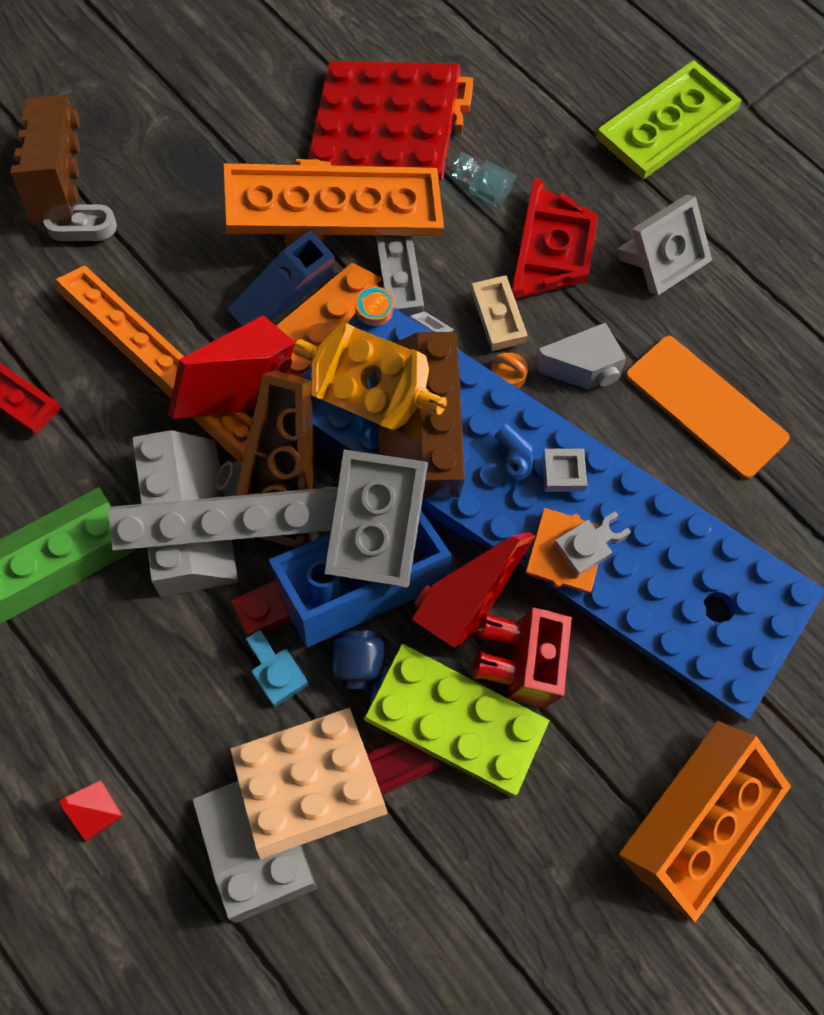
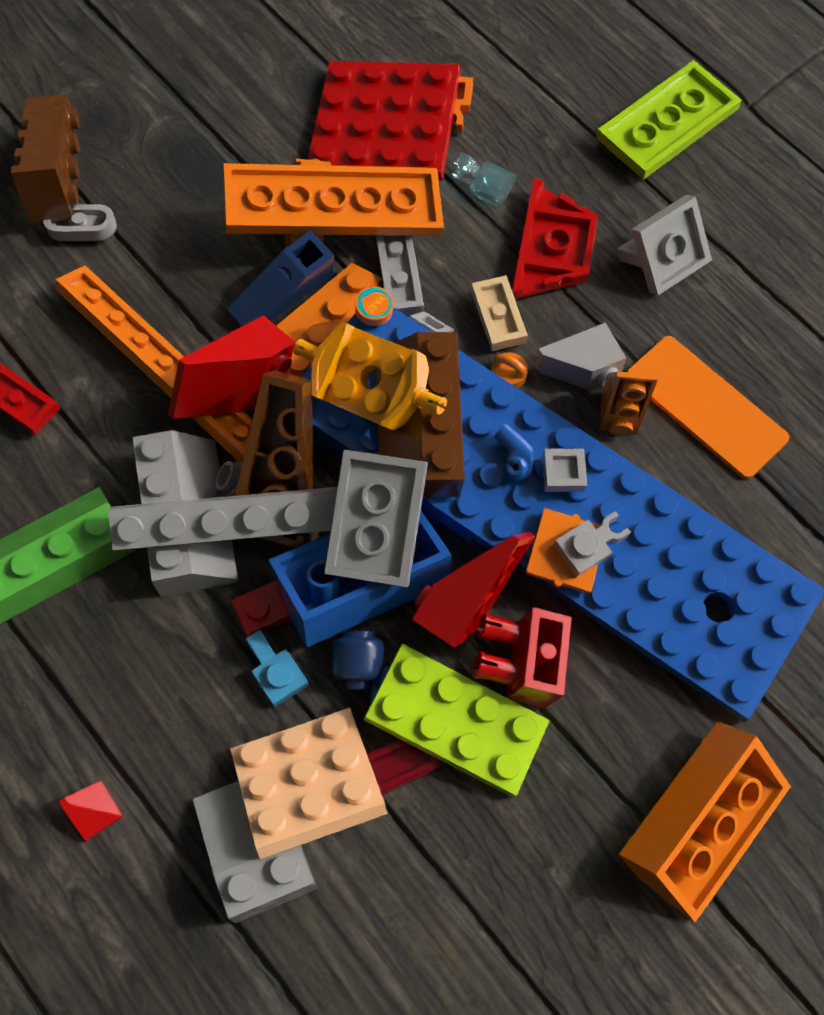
none -> orange slope [600,371,658,436]

